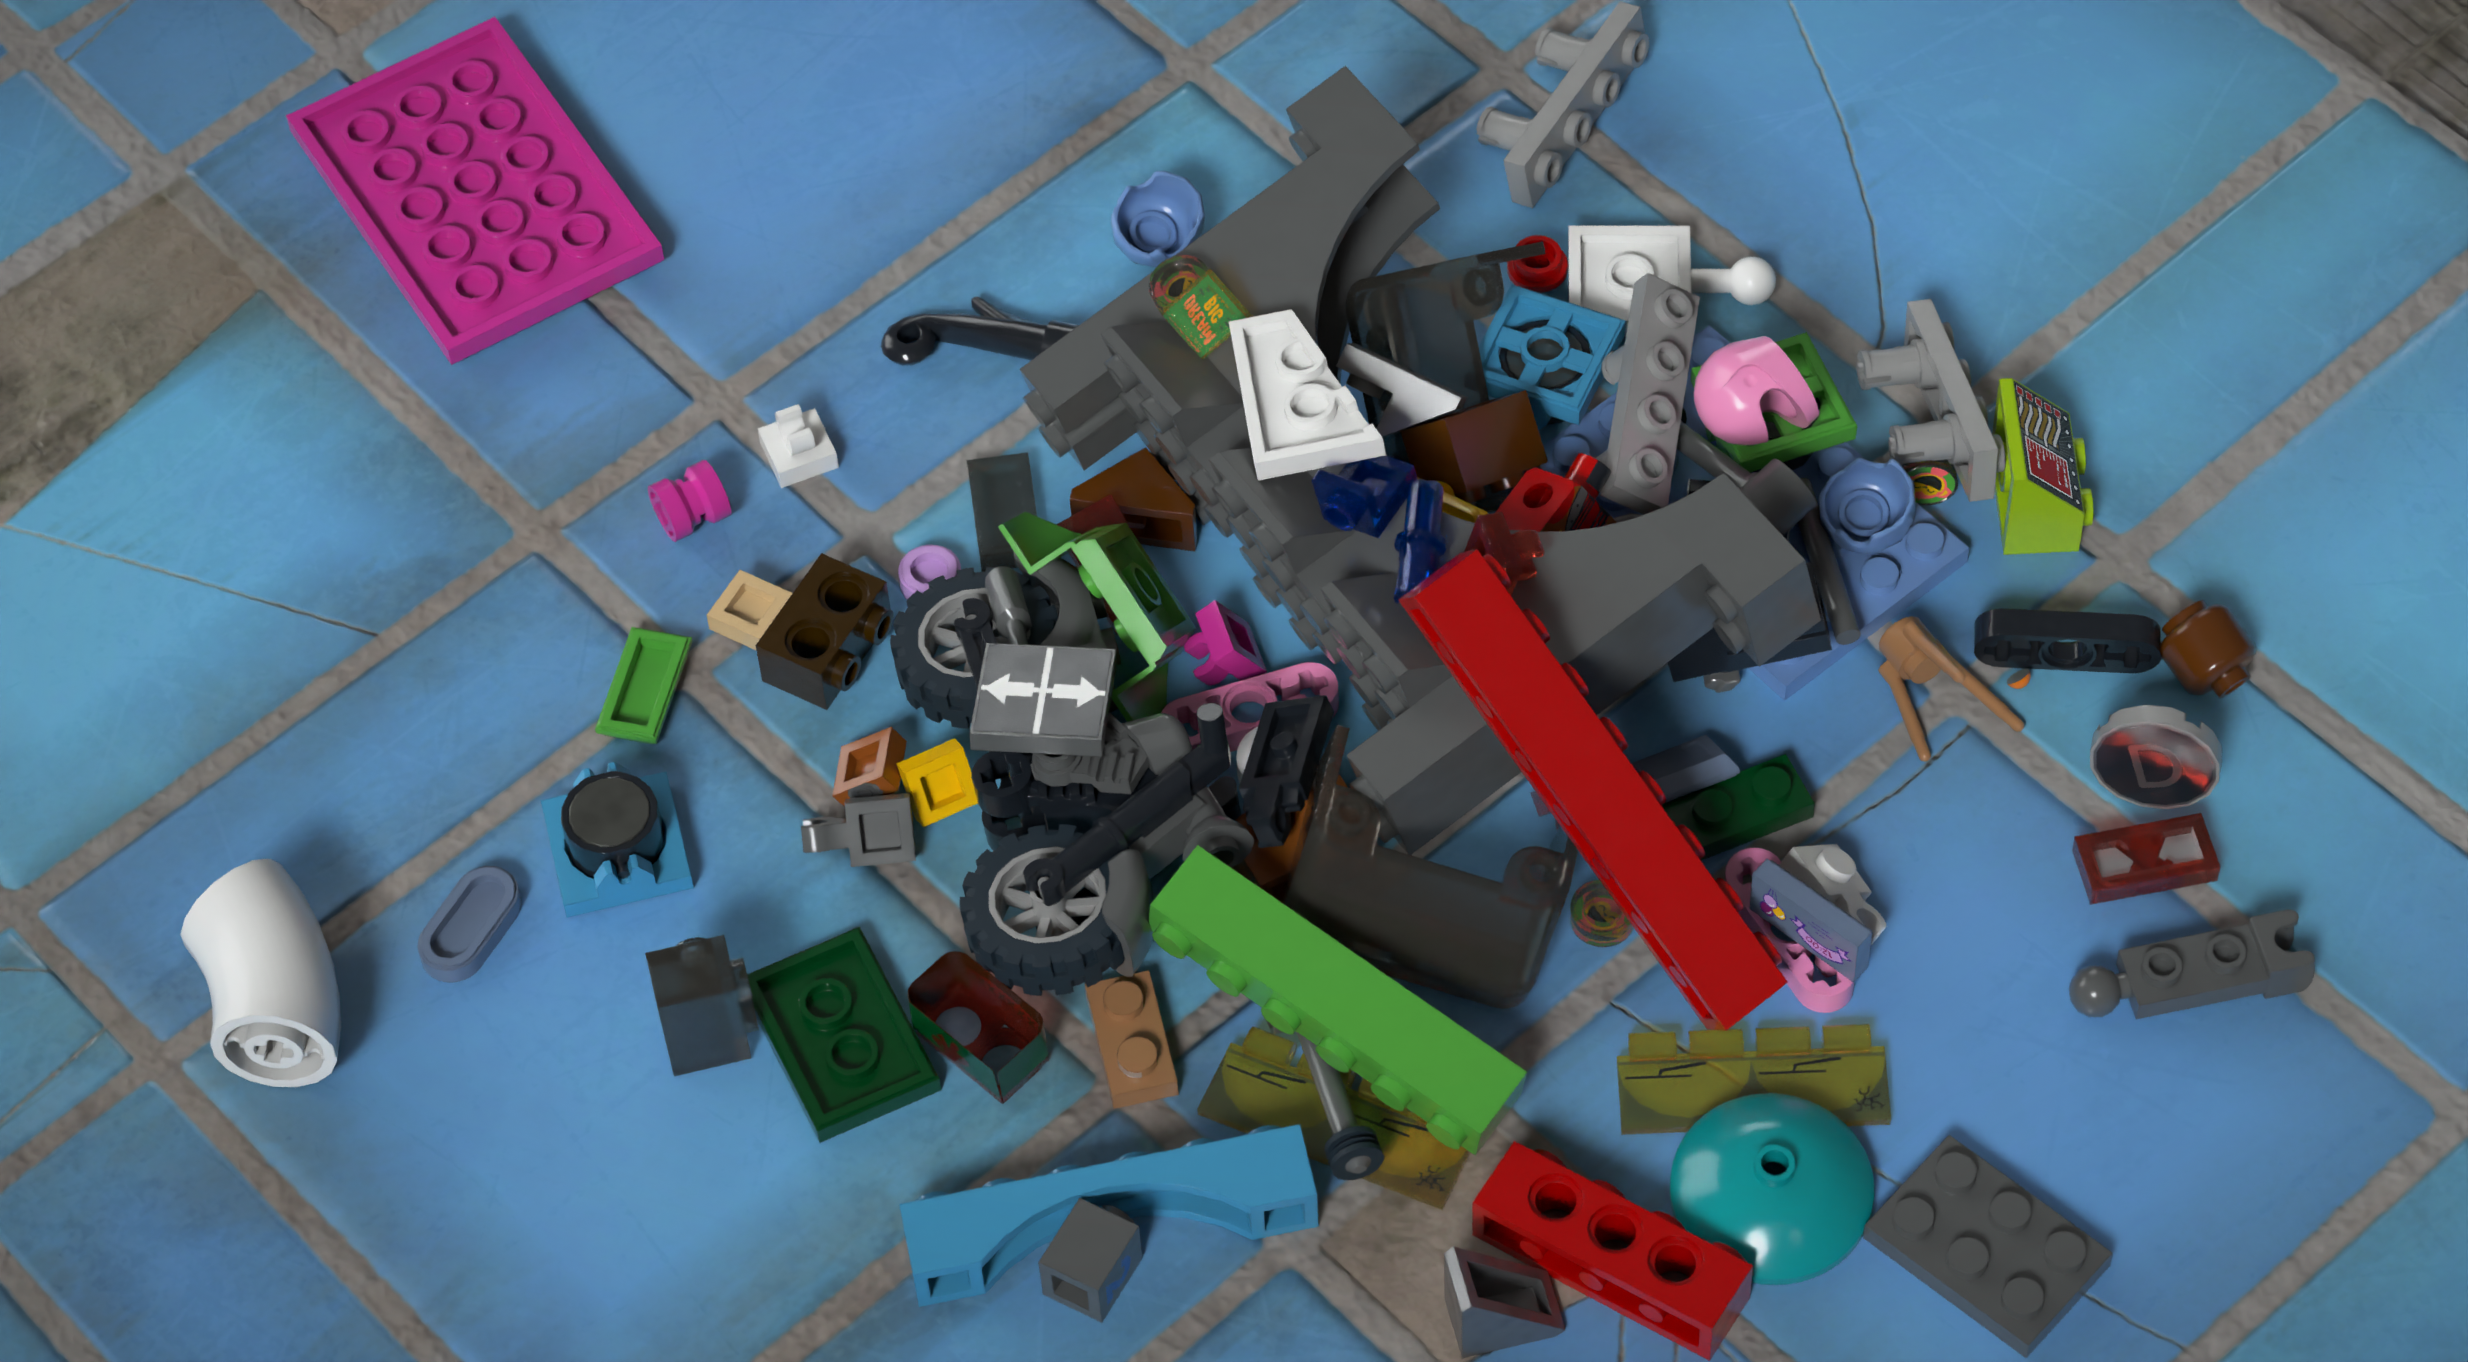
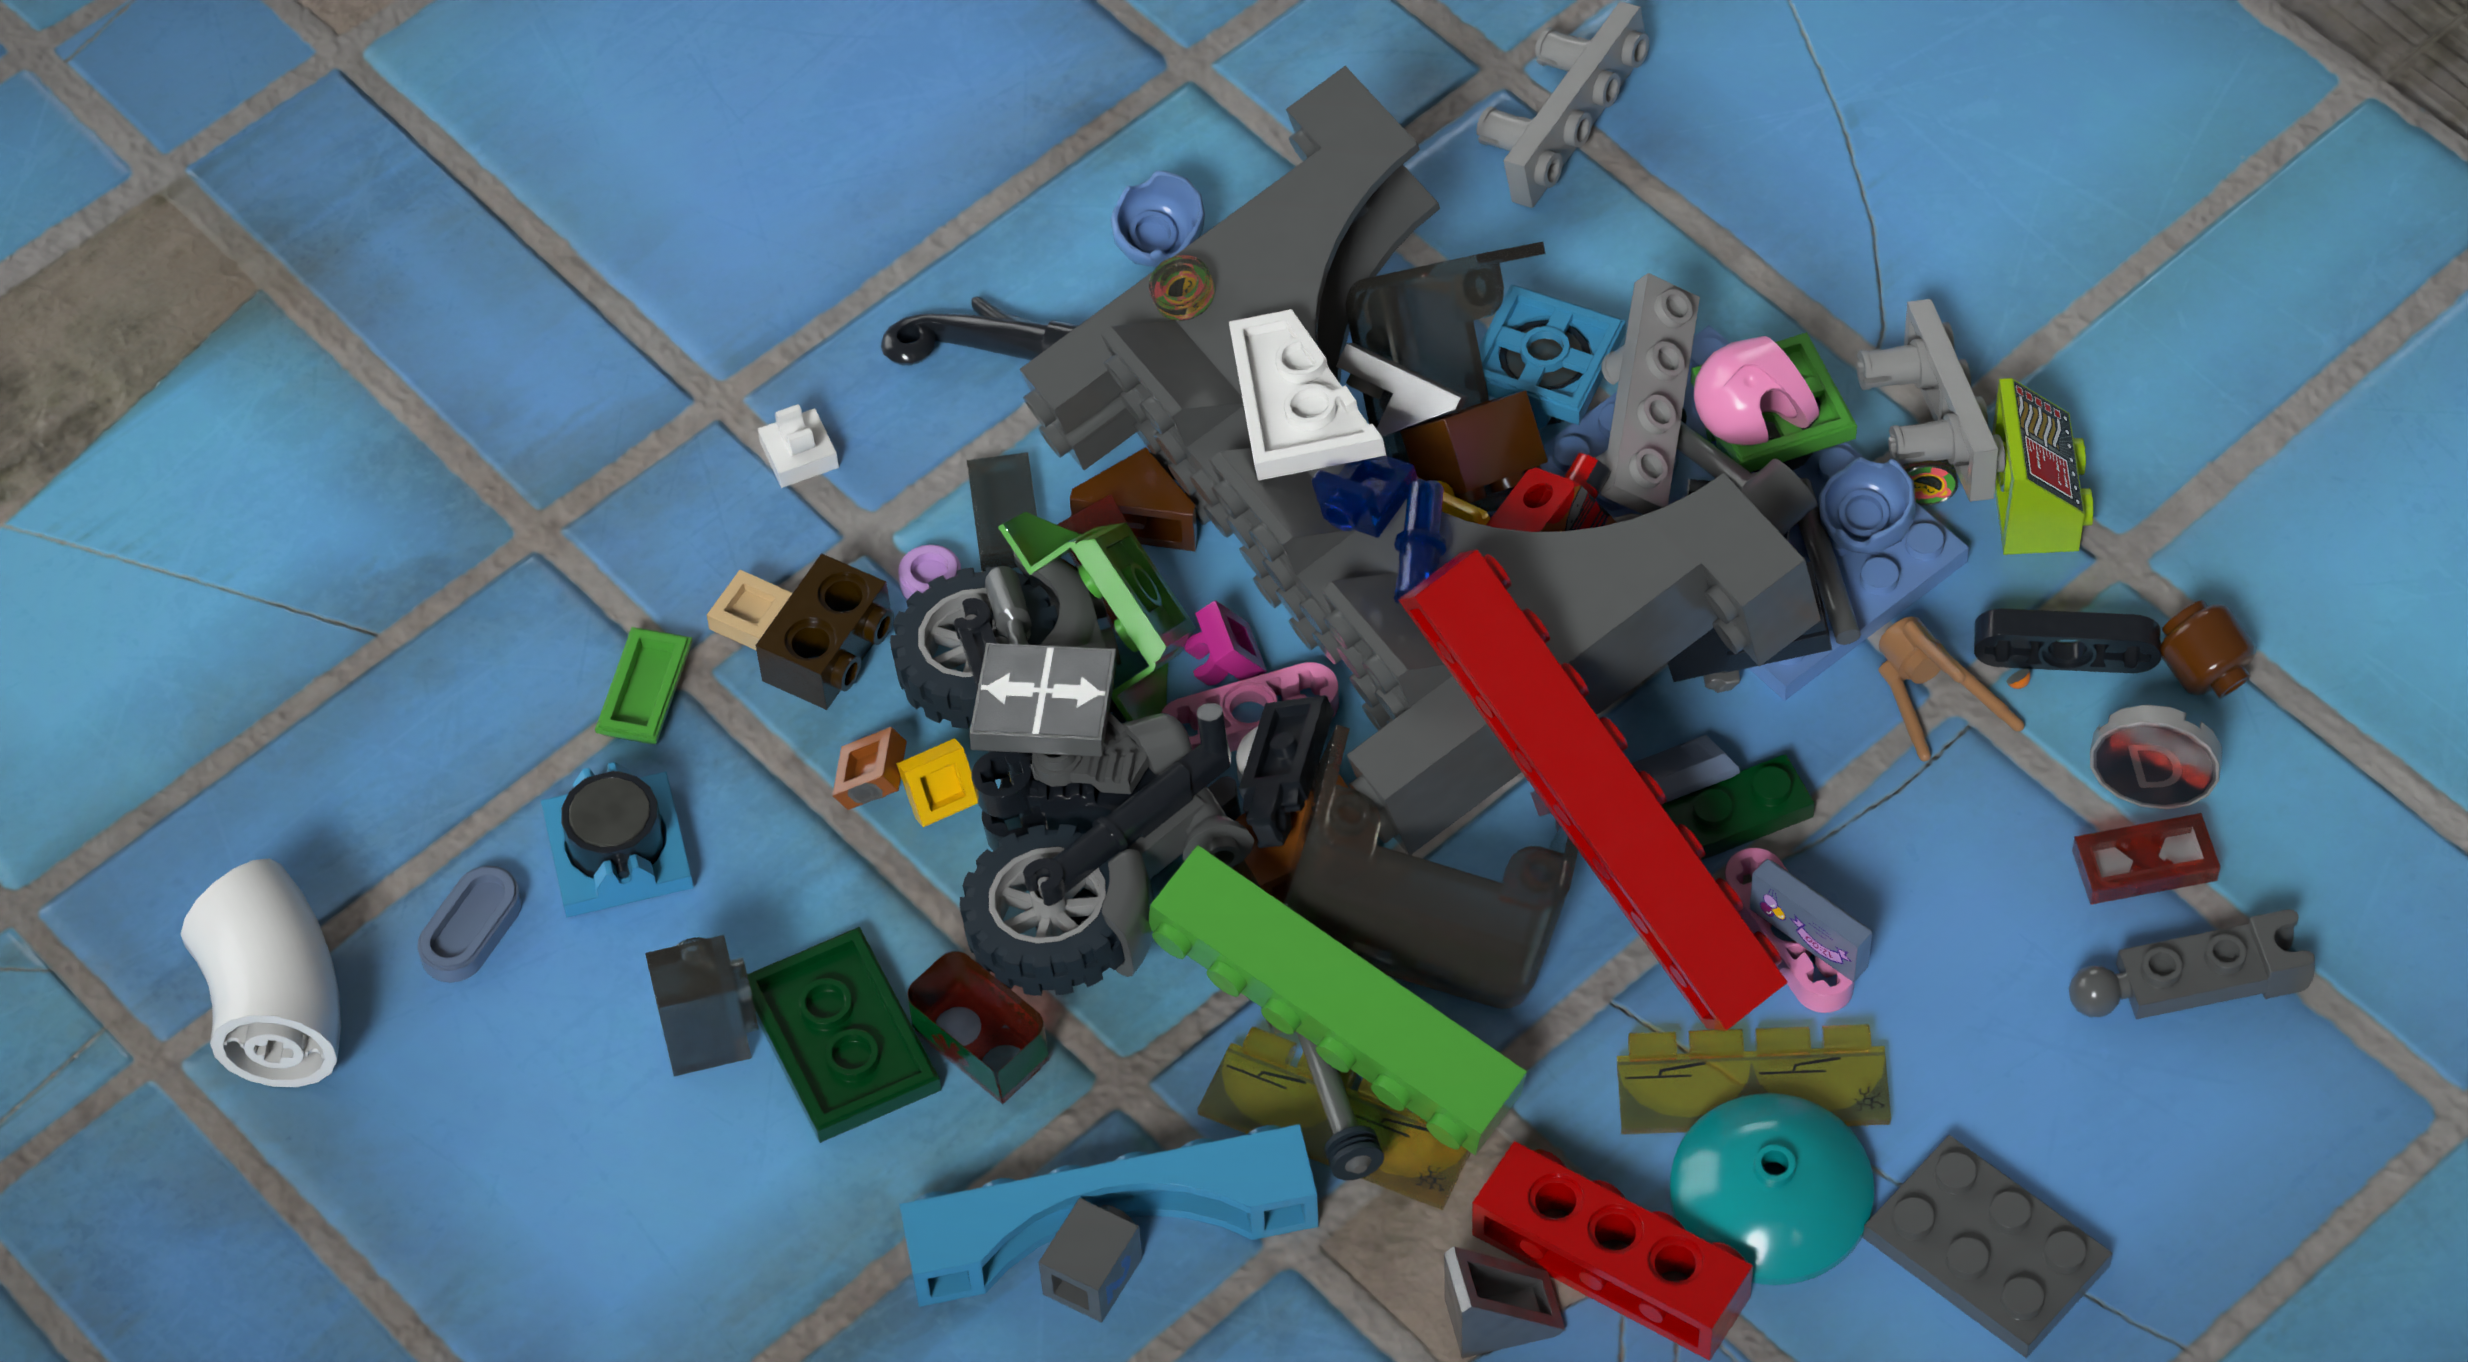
dark pink plate [286,17,664,365] -> none
dark pink wheel [647,460,732,542] -> none
dark grey plate [801,793,917,867] -> none
medium nougat piece [1085,970,1179,1109] -> none
tile [1161,269,1252,360] -> none
clear red tile [1464,512,1545,596] -> none
red plate [1507,235,1568,293] -> none
white plate [1568,226,1776,336] -> none
clear smoke tile [1570,880,1634,947] -> none
white plate [1779,844,1886,945] -> none

